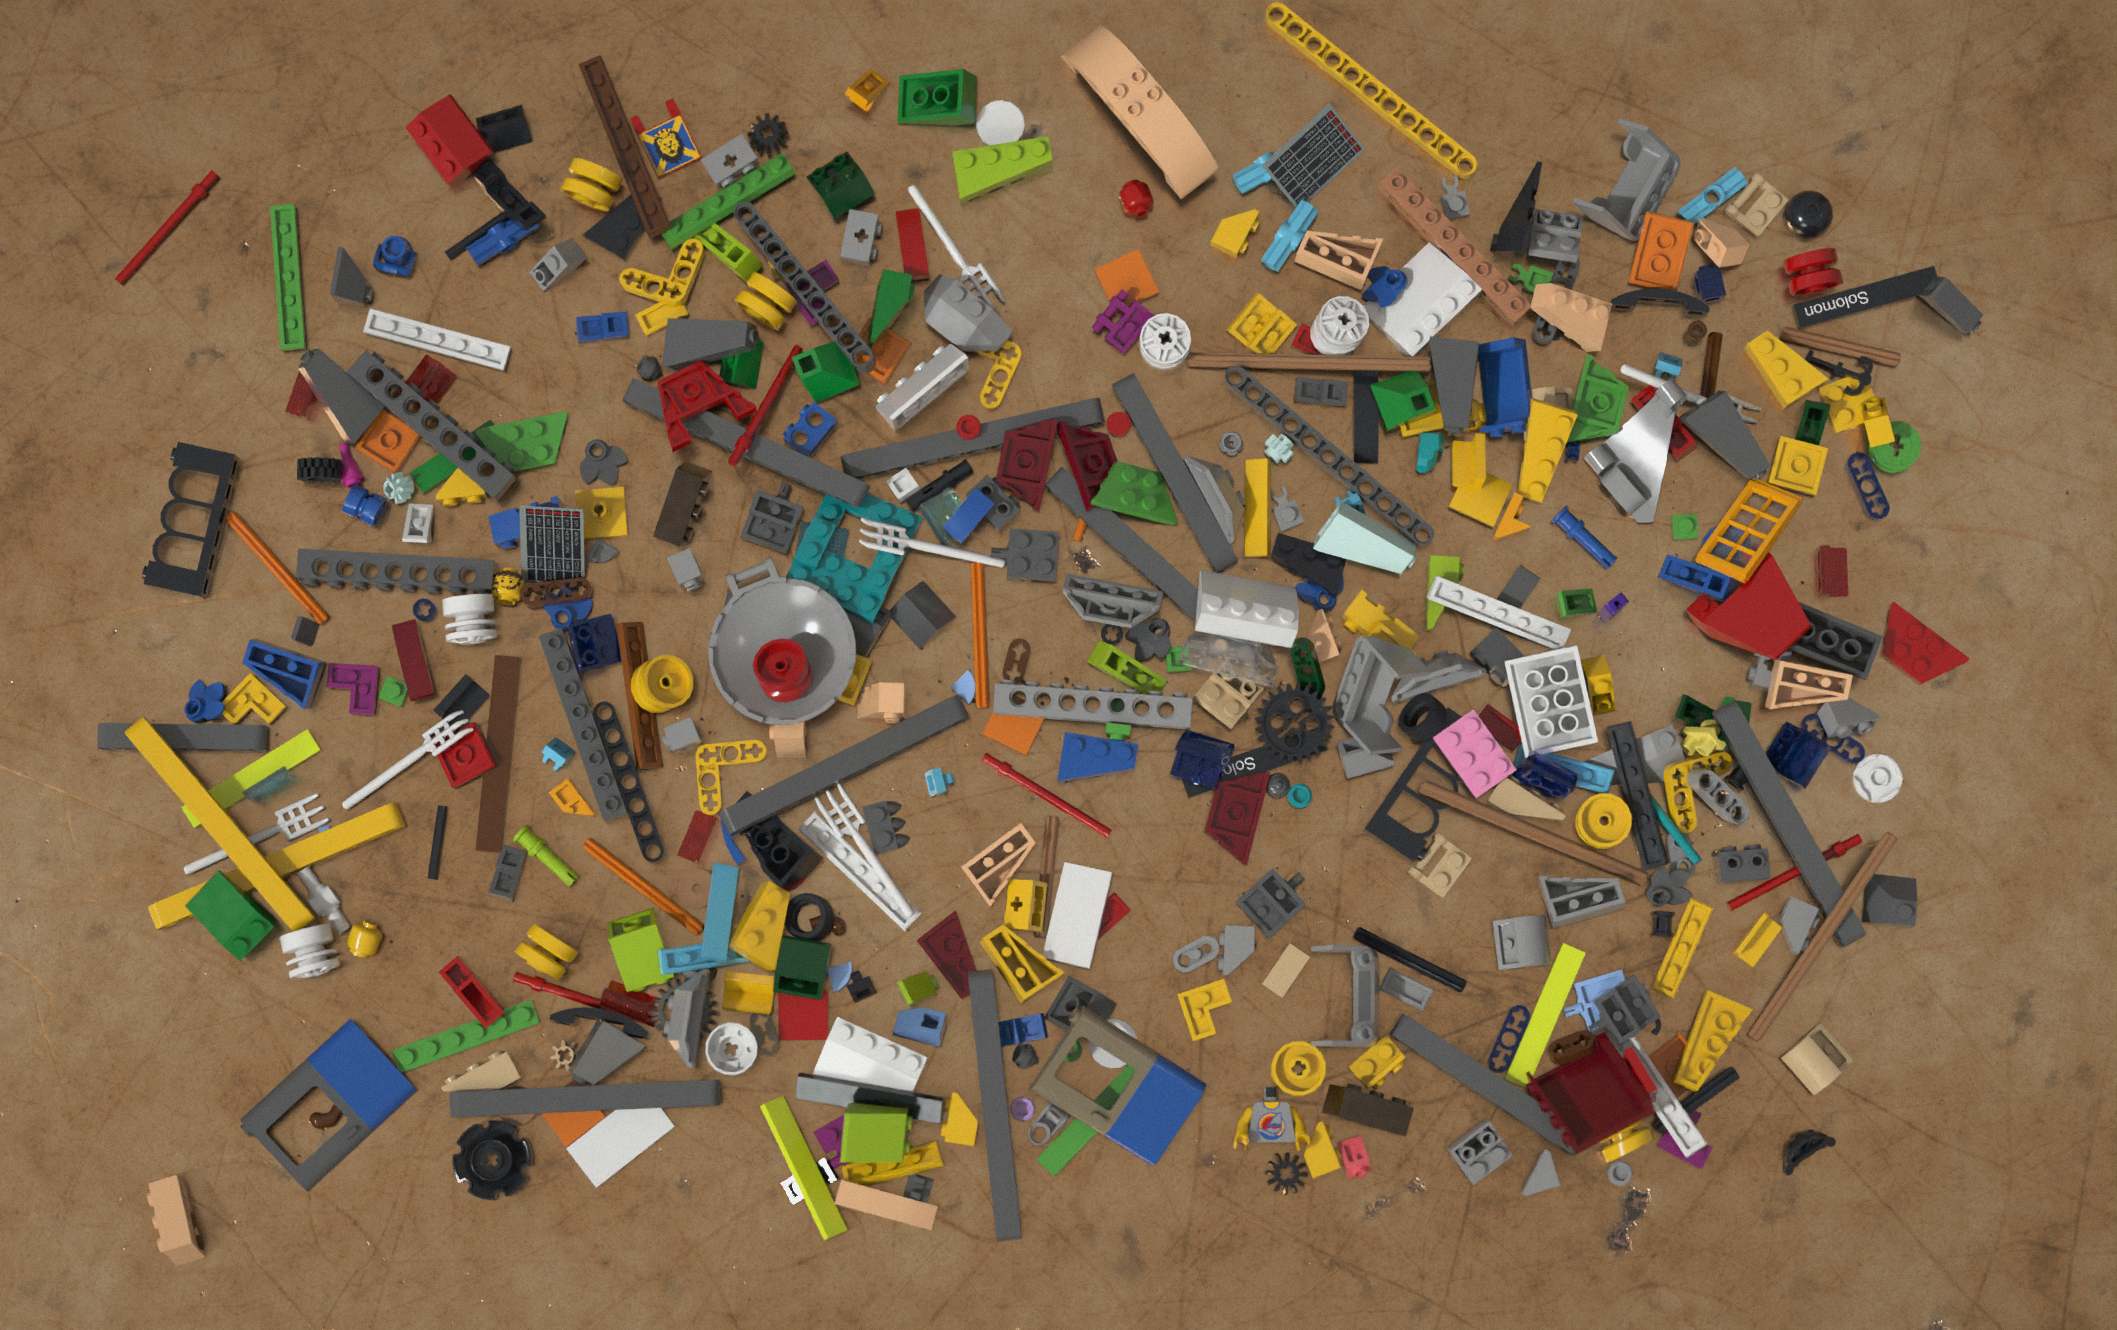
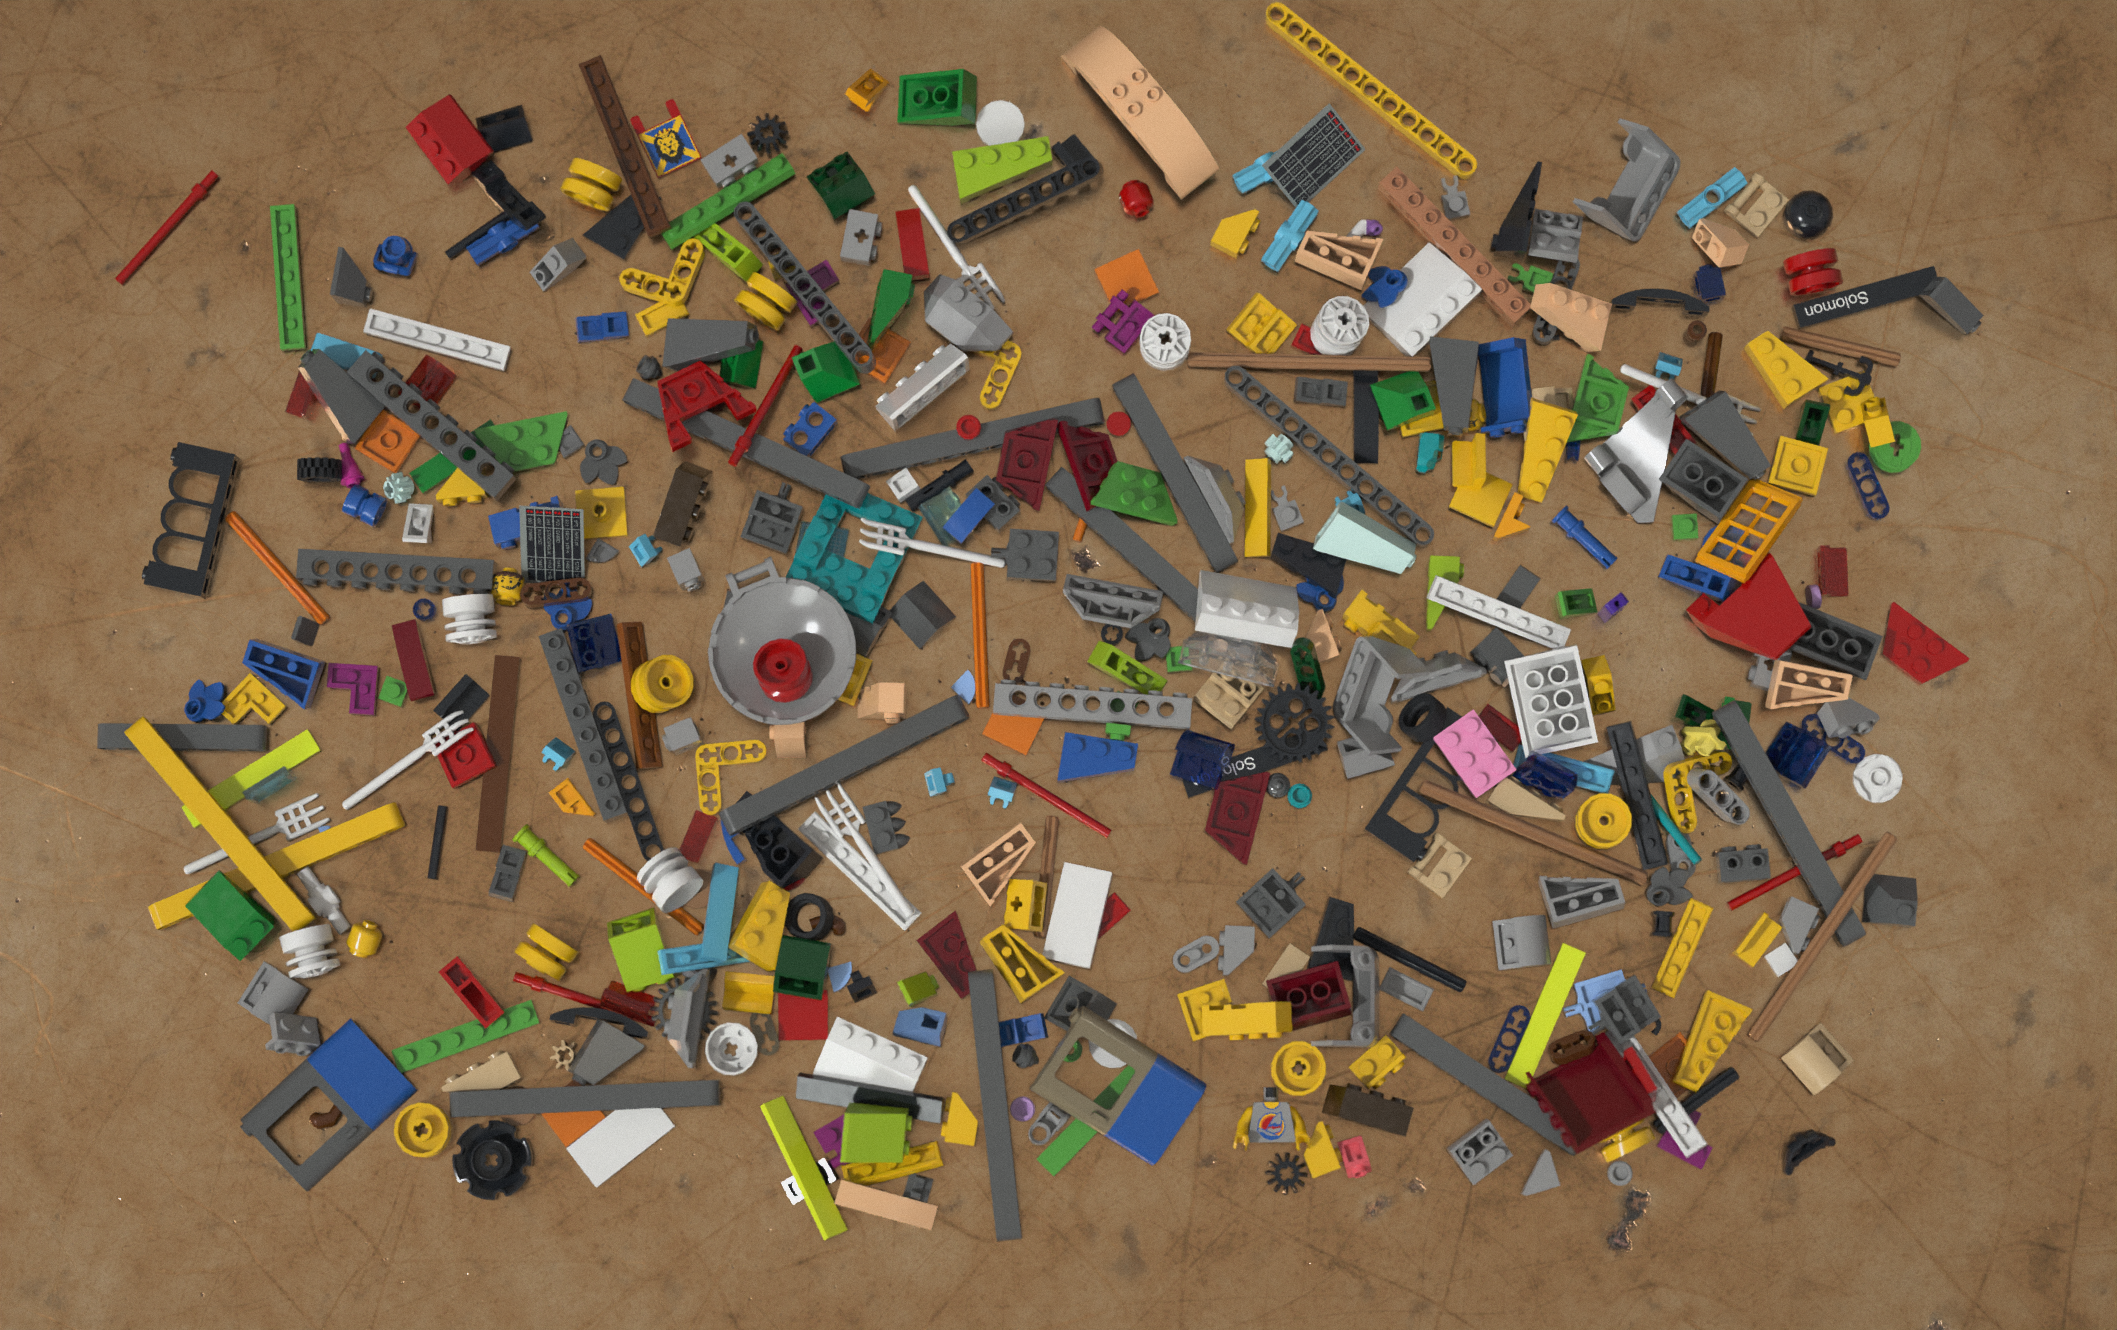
light nougat wedge [147,1175,205,1266] -> none
light grey plate [1219,432,1243,456] -> none
orange tile [1628,211,1694,291] -> none
none -> light grey brick [238,961,308,1025]
none -> light grey bracket [265,1012,320,1056]
none -> medium azure beam [311,333,383,379]
none -> yellow wheel [394,1103,453,1158]
none -> flat silver tile [560,425,585,459]
none -> medium azure tile [629,534,662,567]
none -> white wheel [637,847,703,913]
none -> black beam [947,156,1103,244]
none -> medium azure tile [988,776,1018,808]
none -> black panel [1051,134,1104,189]
none -> yellow wedge [1202,1002,1292,1041]
none -> dark red slope [1266,961,1352,1034]
none -> black wing [1307,897,1354,982]
none -> arm [1346,220,1383,238]
none -> dark grey slope [1659,439,1748,524]
none -> white tile [1764,943,1797,977]
none -> lavender tile [1805,584,1822,609]

